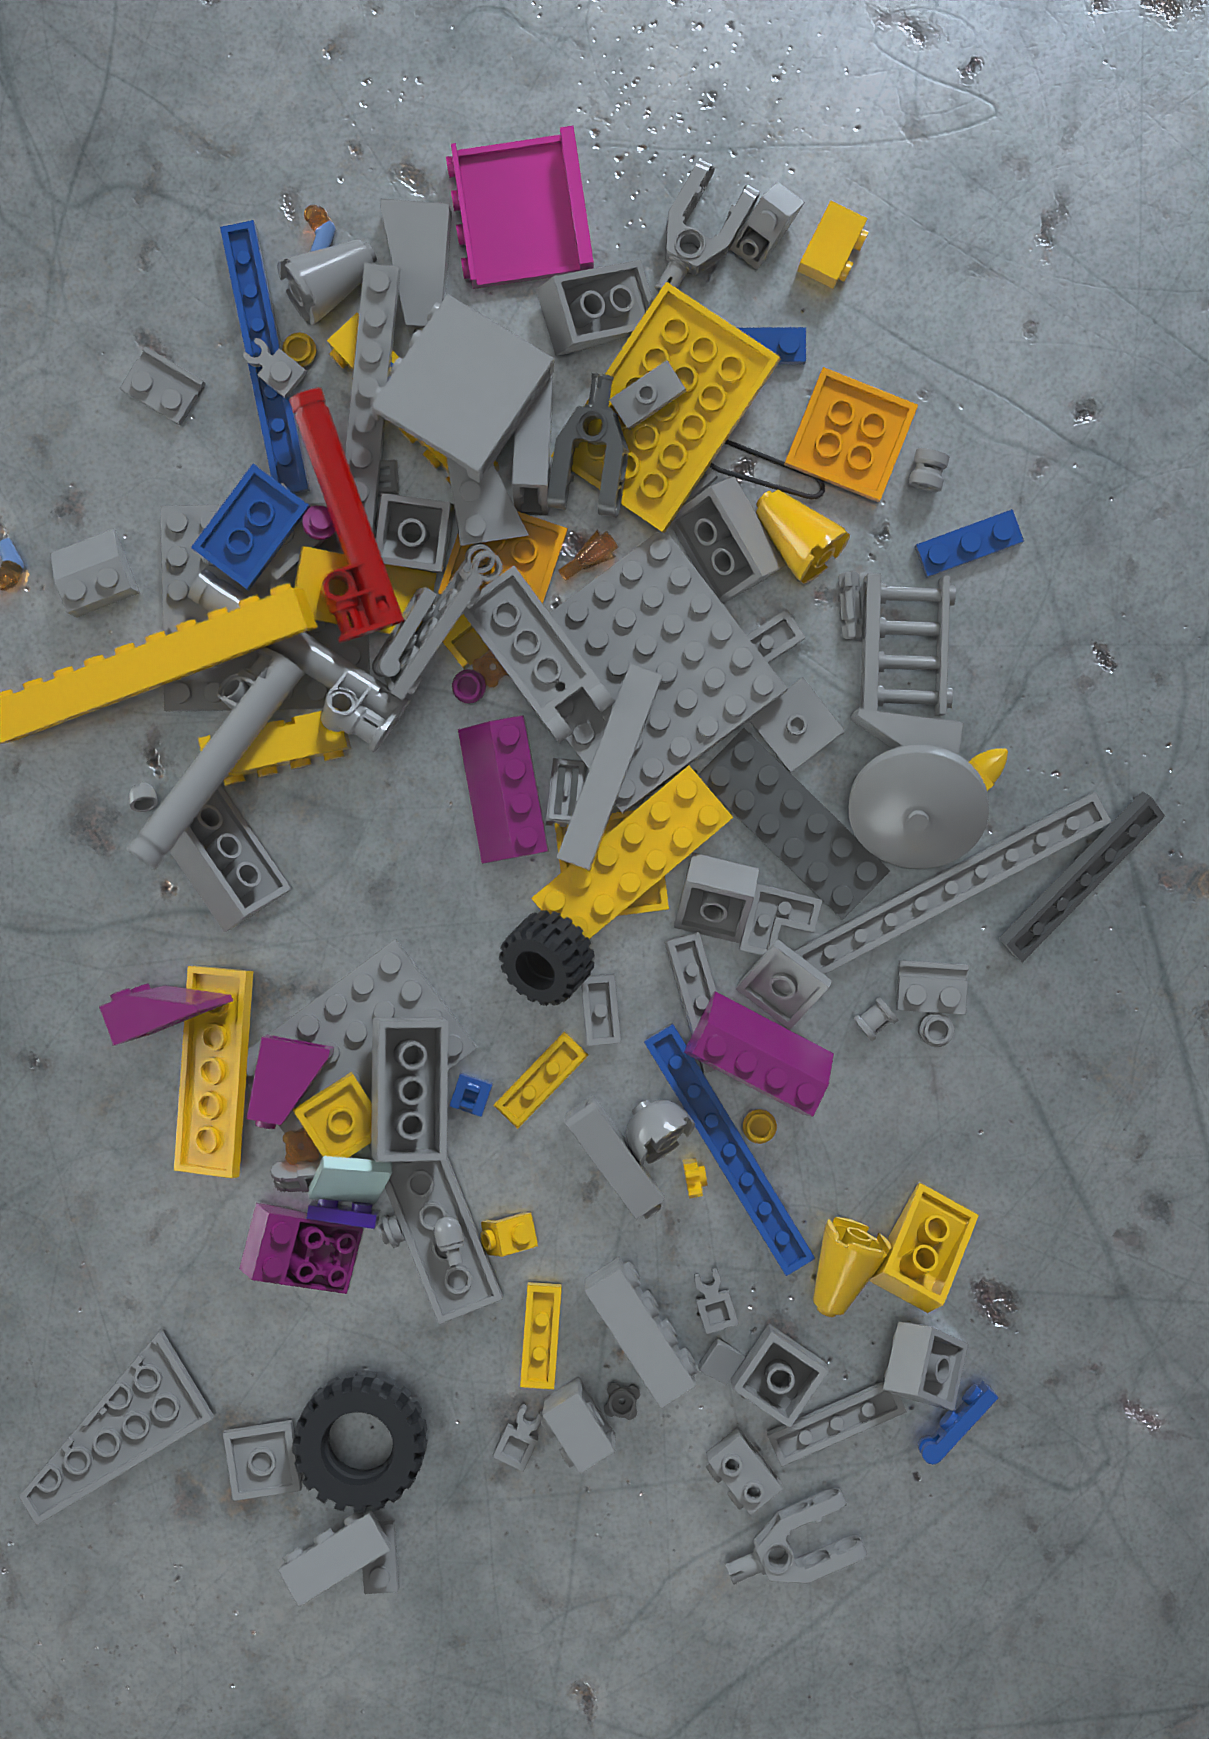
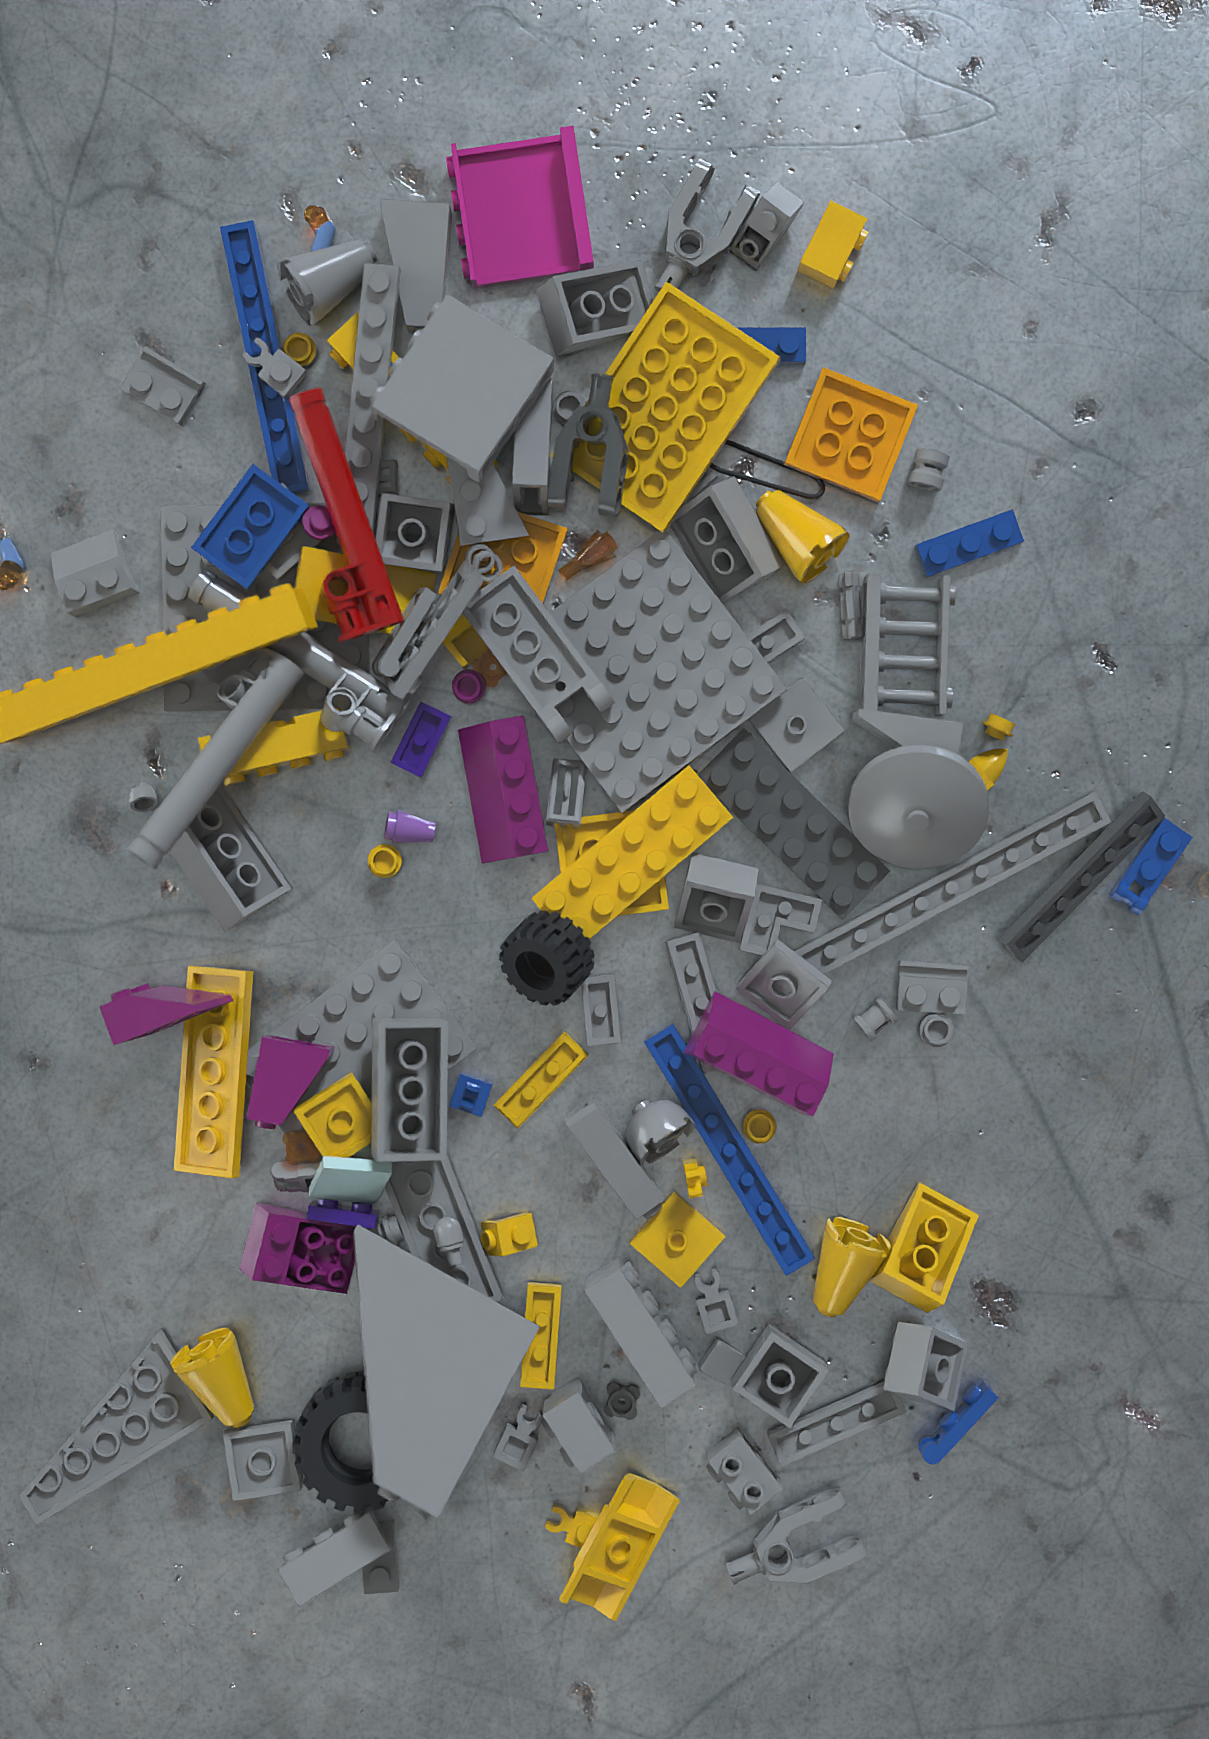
light grey tile [556,664,663,871] -> none
light grey plate [610,360,687,430] -> none
none -> yellow cone [170,1327,255,1428]
none -> light grey slope [353,1225,540,1521]
none -> yellow plate [367,844,402,878]
none -> medium lavender cone [384,810,435,844]
none -> dark purple plate [390,701,452,778]
none -> yellow plate [545,1503,599,1548]
none -> light grey plate [553,391,586,425]
none -> yellow piece [559,1473,680,1621]
none -> yellow plate [629,1190,726,1288]
none -> yellow plate [982,713,1015,741]
none -> blue plate [1109,818,1193,916]

